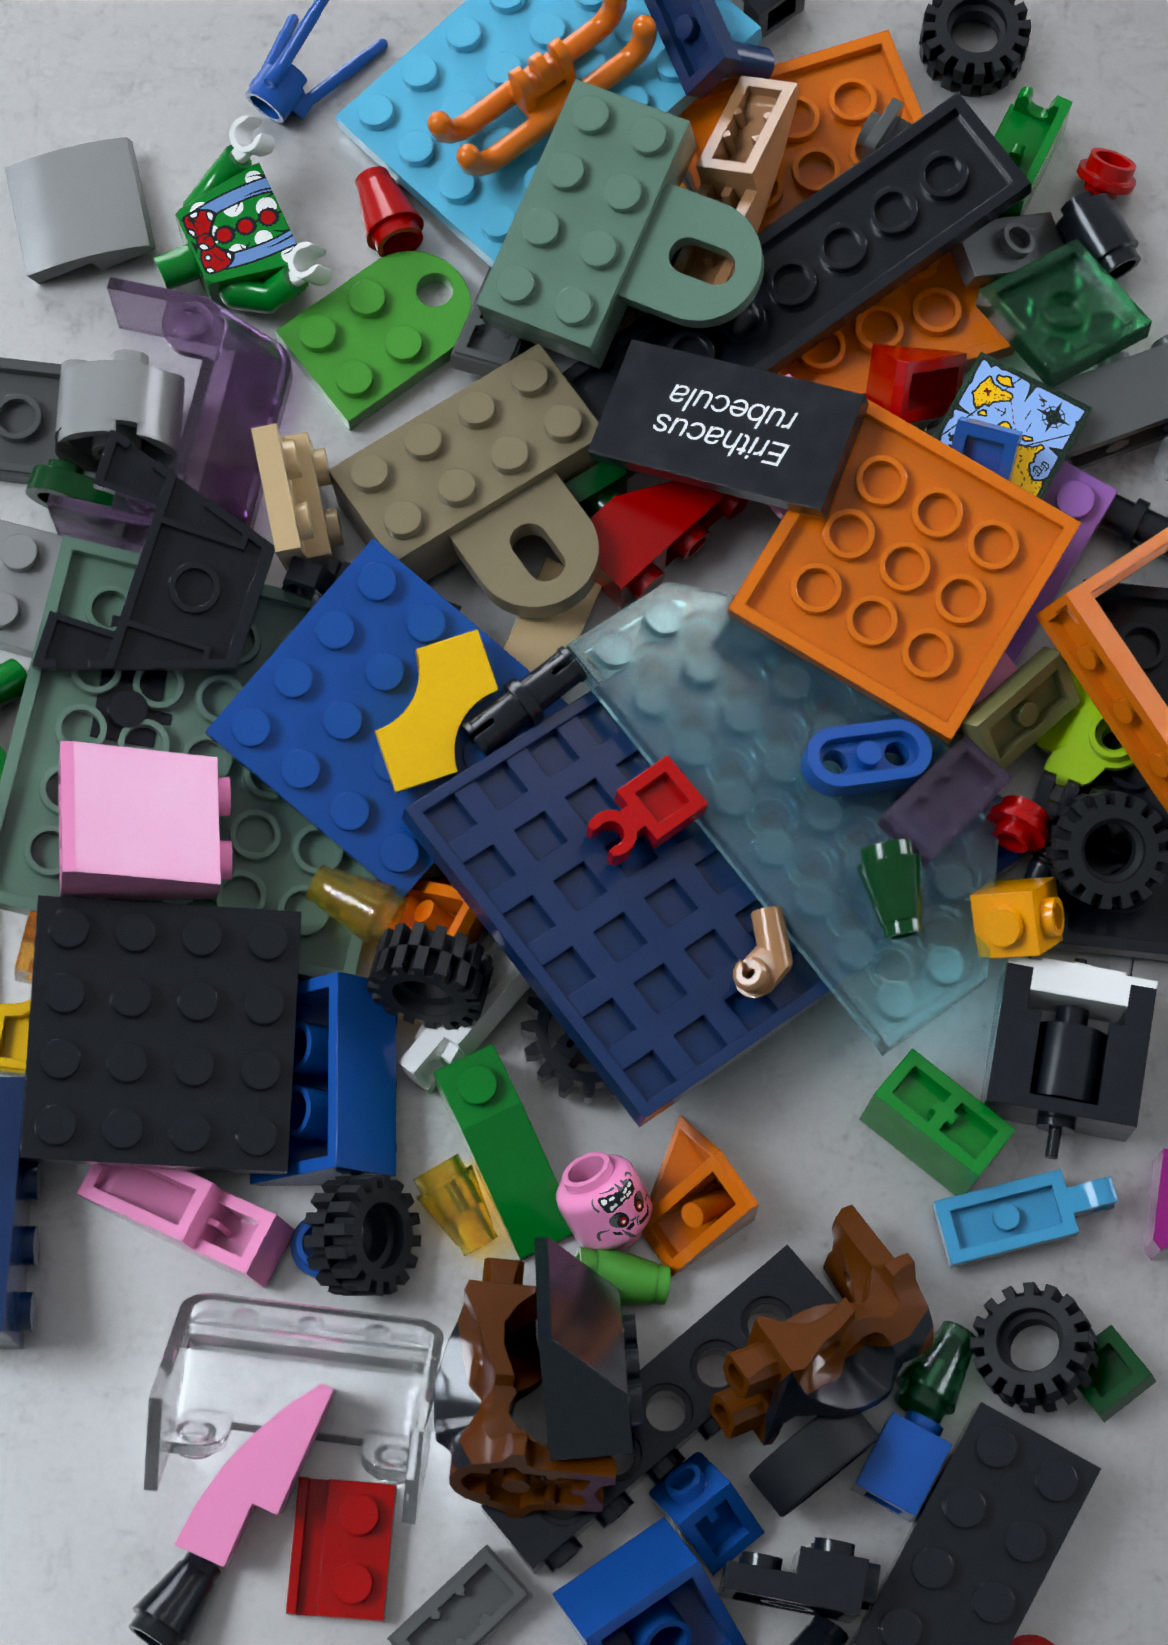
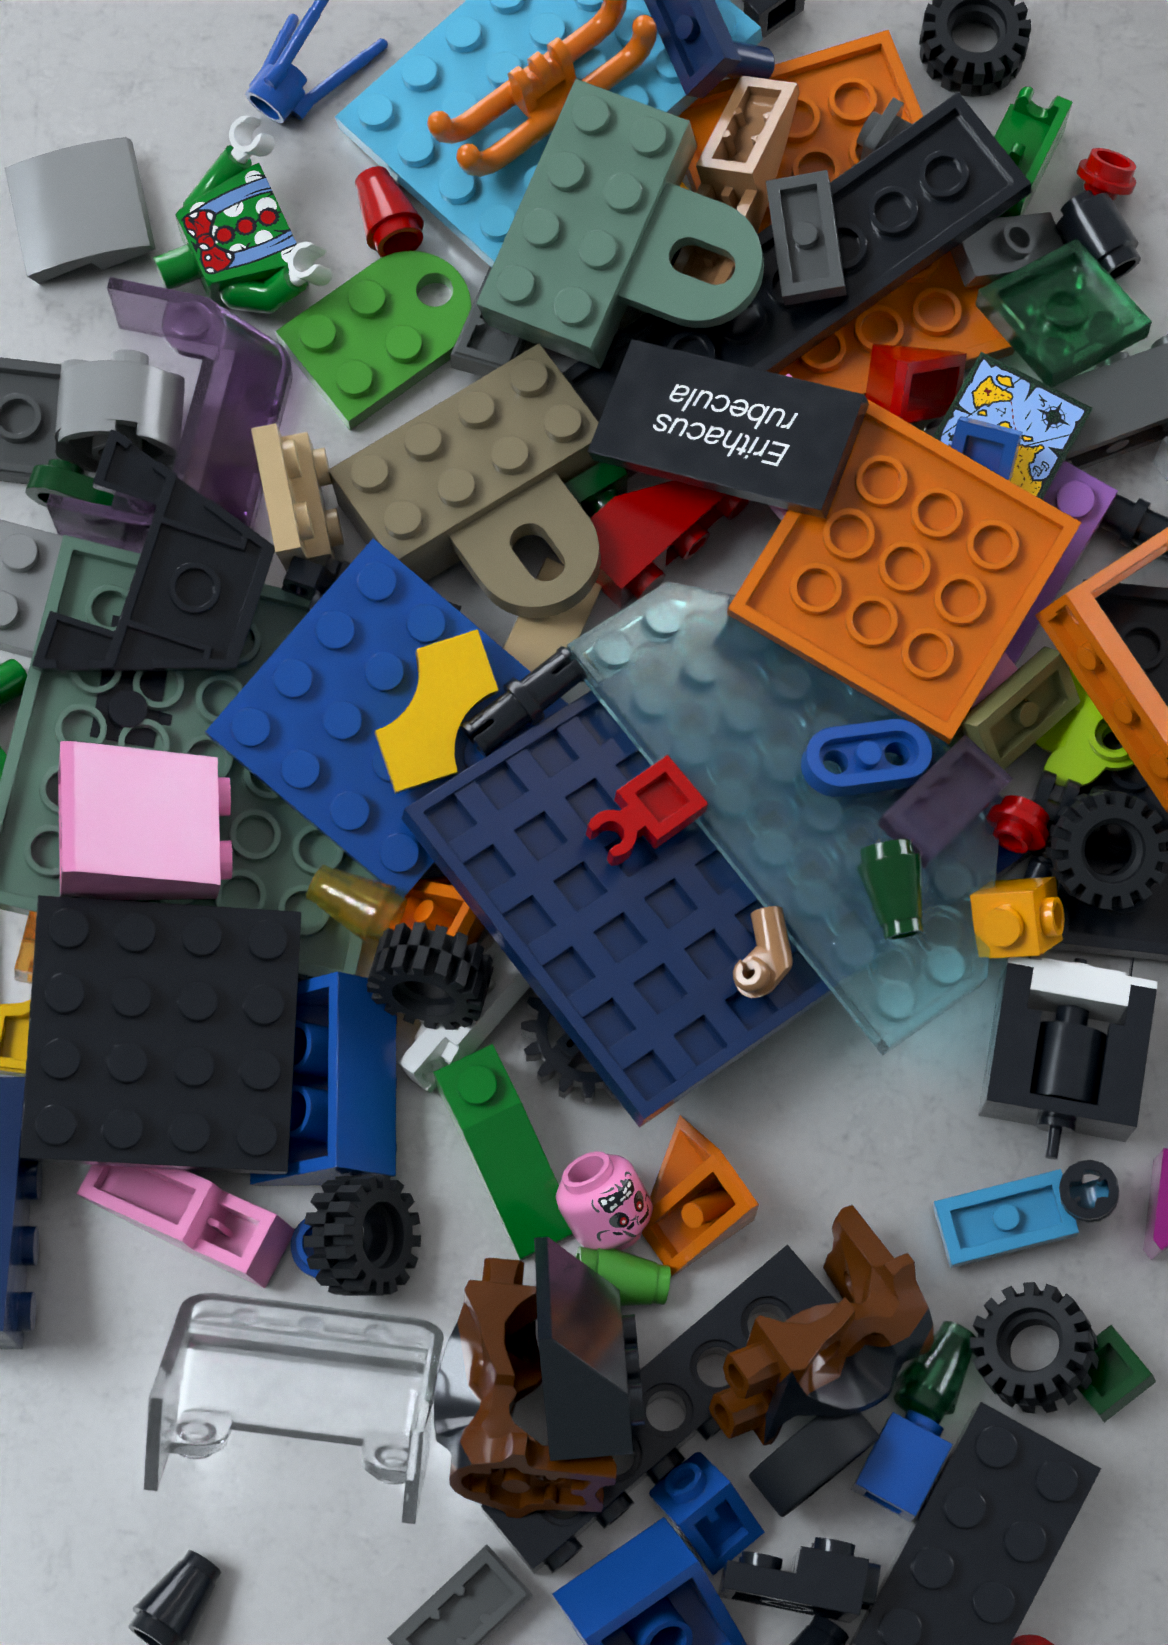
bright pink slope [174,1384,338,1567] -> none
red plate [286,1477,397,1623] -> none
clear yellow cone [413,1154,498,1256] -> none
green hinge [859,1048,1016,1196] -> none
none -> dark grey plate [766,170,847,306]
none -> black bush [1059,1160,1119,1223]

